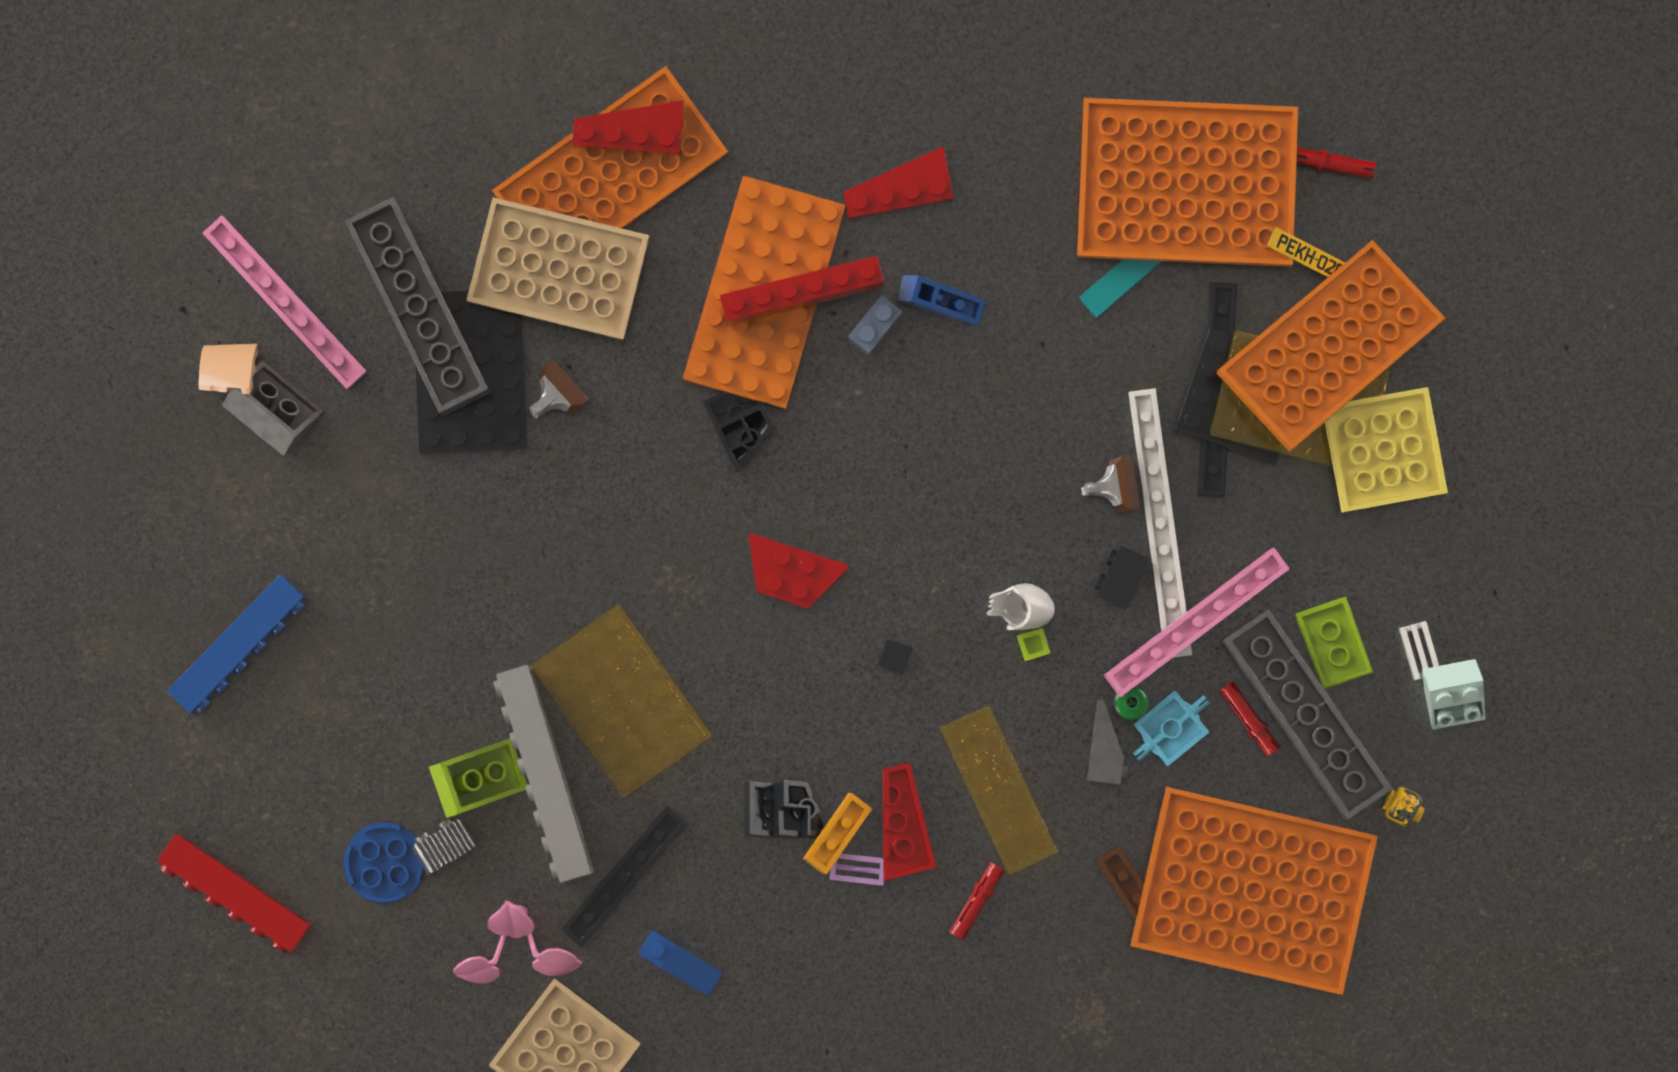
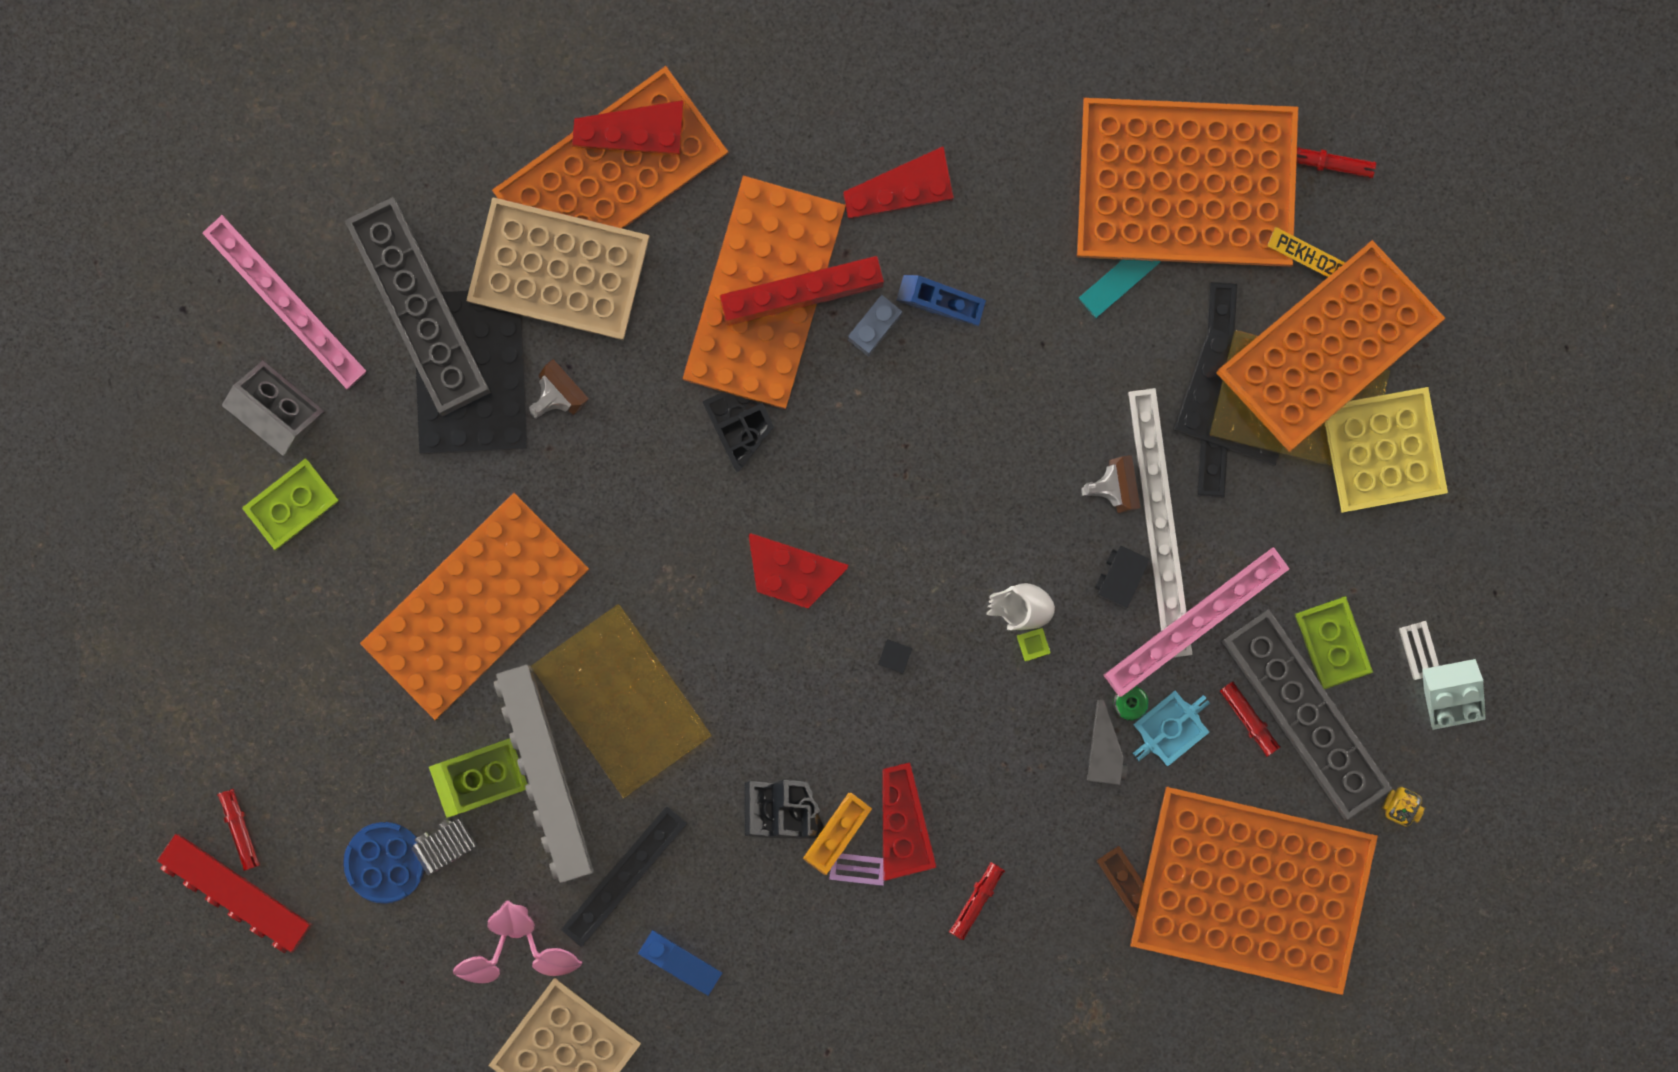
blue brick [167,574,306,715] -> none
light nougat slope [199,344,258,394] -> none
clear yellow plate [940,705,1058,875] -> none
none -> red pin [217,789,260,871]
none -> lime plate [242,458,339,551]
none -> orange plate [360,493,590,720]

